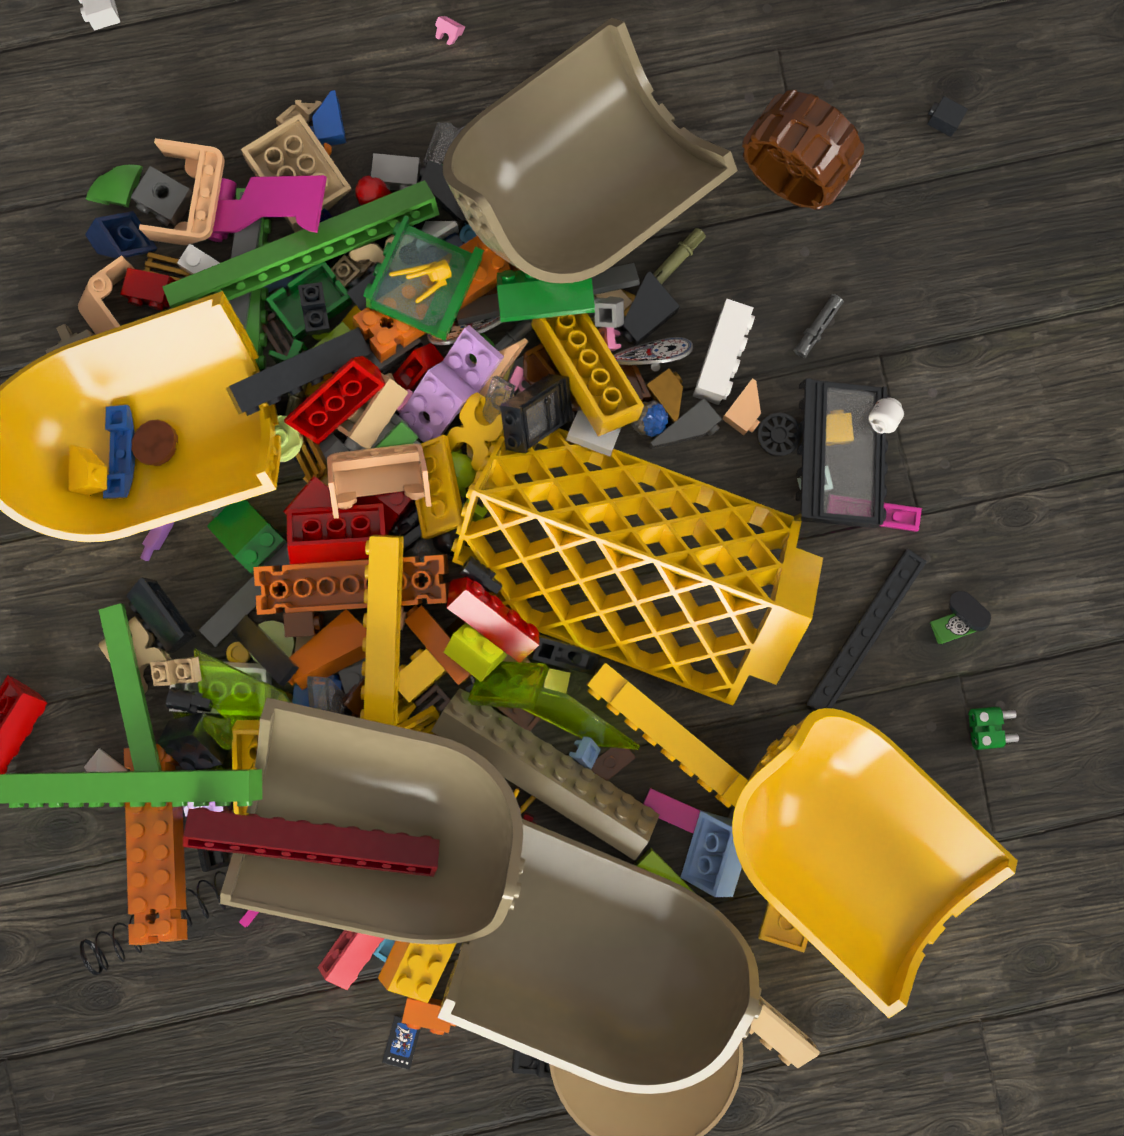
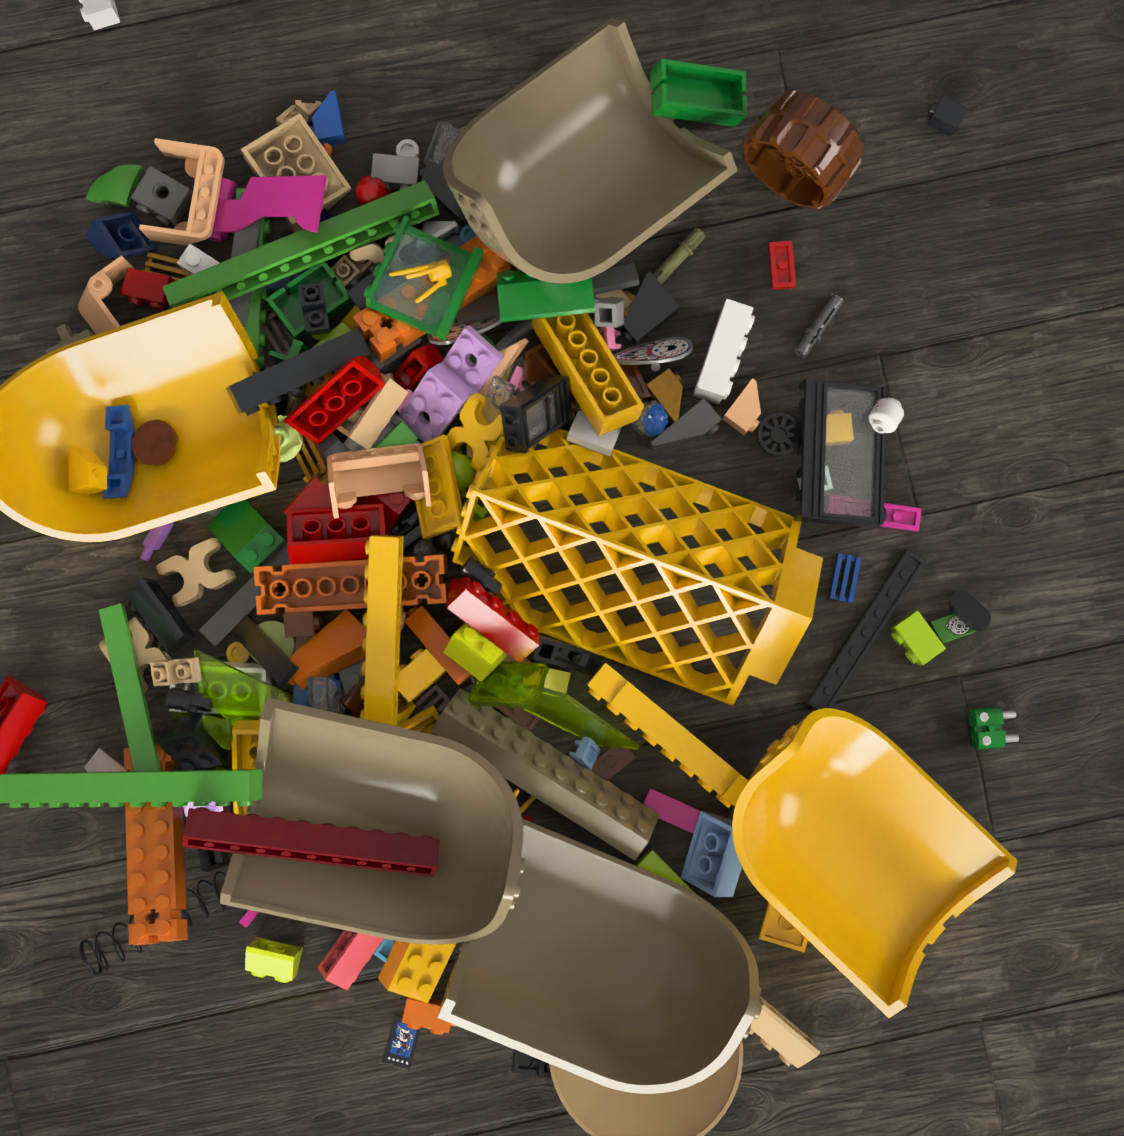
bright pink tile [435,16,465,45] -> none
none -> tan piece [156,538,237,607]
none -> neon yellow slope [245,937,303,983]
none -> white tile [396,139,420,158]
none -> green piece [650,58,747,127]
none -> red plate [768,241,796,290]
none -> blue tile [828,553,861,603]
none -> lime brick [890,610,946,665]

